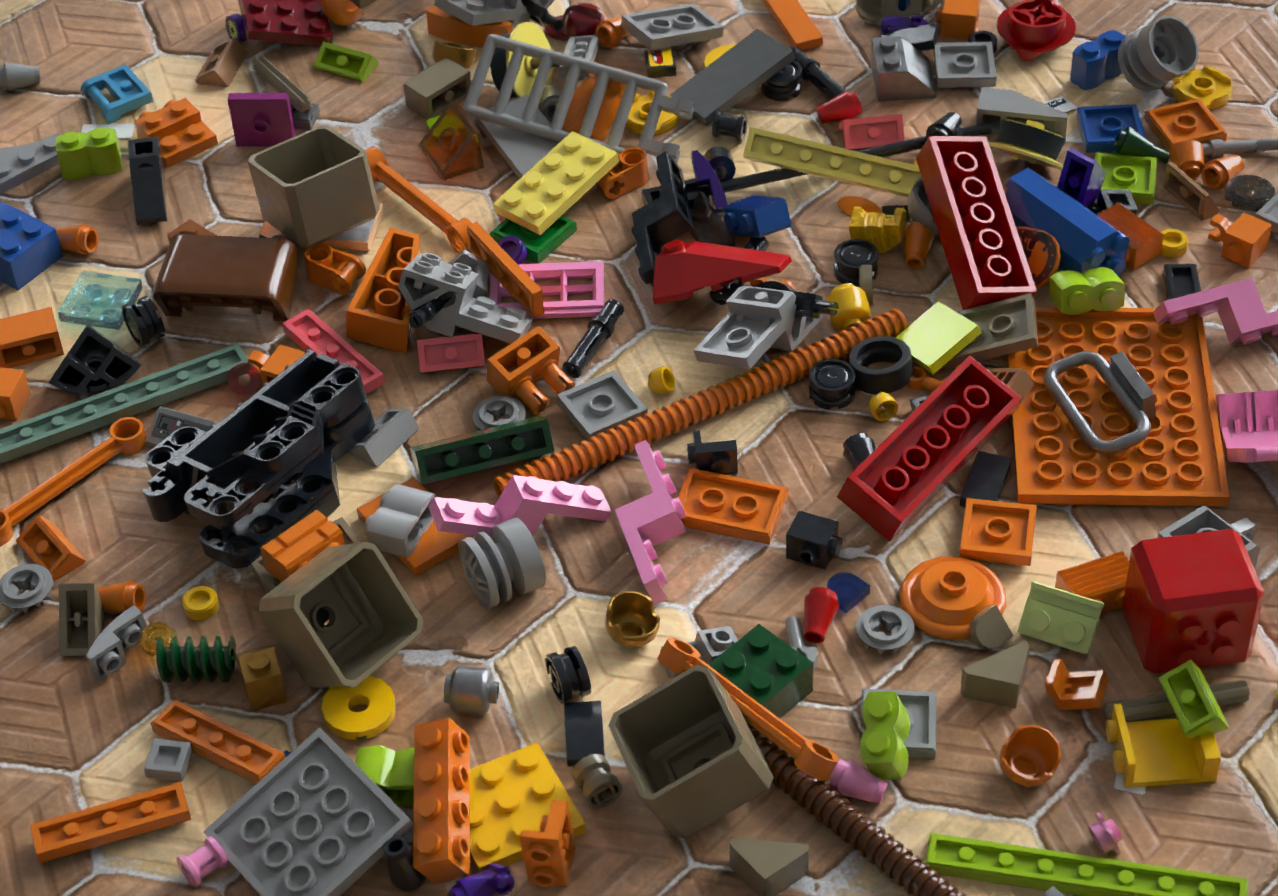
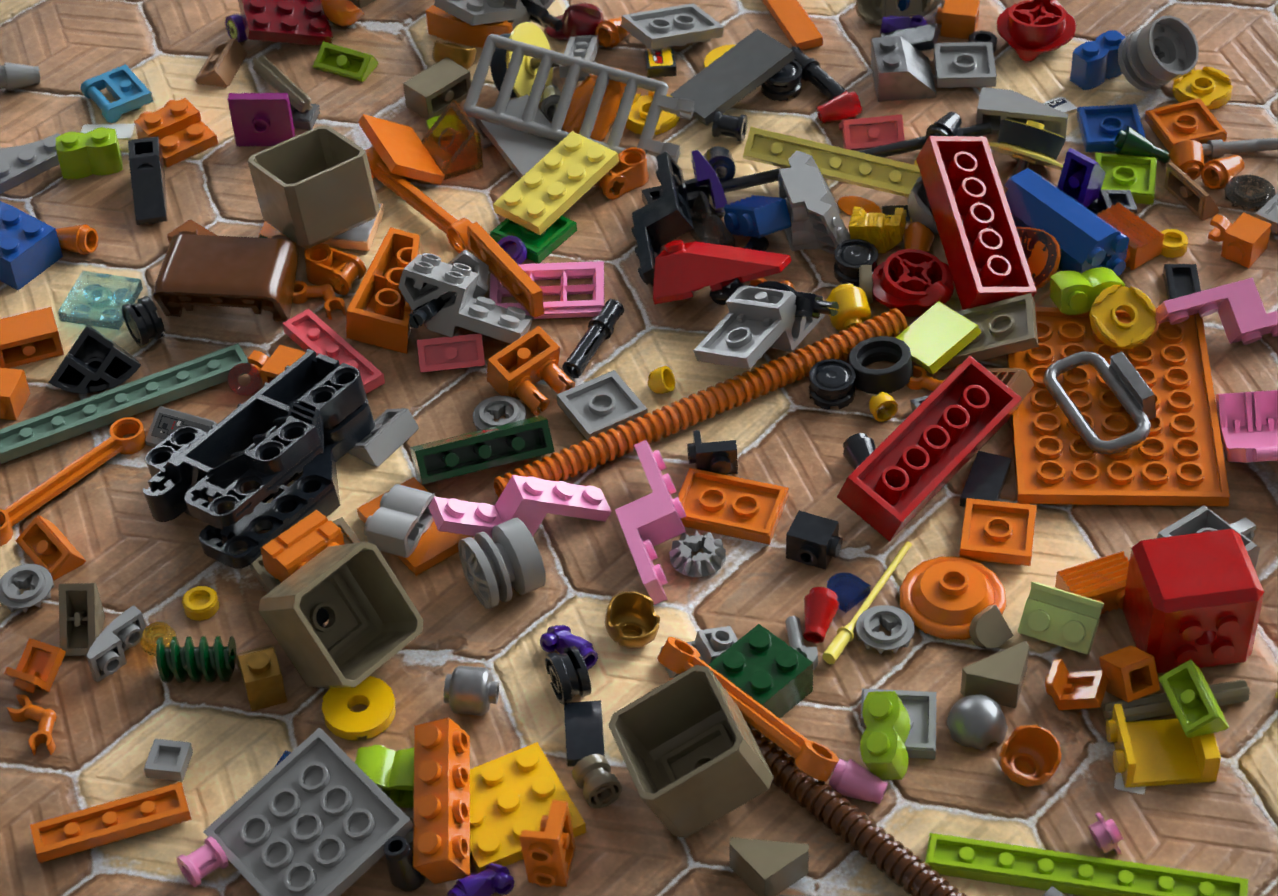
orange cone [98,580,146,614] -> none
orange tile [150,699,286,784] -> none
none -> orange bracket [4,638,66,694]
none -> orange arm [7,694,57,755]
none -> orange arm [292,281,346,320]
none -> orange tile [358,114,445,185]
none -> dark purple arm [540,625,598,670]
none -> light grey gear [669,530,726,577]
none -> light grey slope [778,150,850,254]
none -> light yellow piece [822,541,912,664]
none -> red piece [872,249,954,317]
none -> flat silver hair [946,695,1008,751]
none -> yellow tile [1089,285,1156,349]
none -> orange brick [1099,645,1161,703]

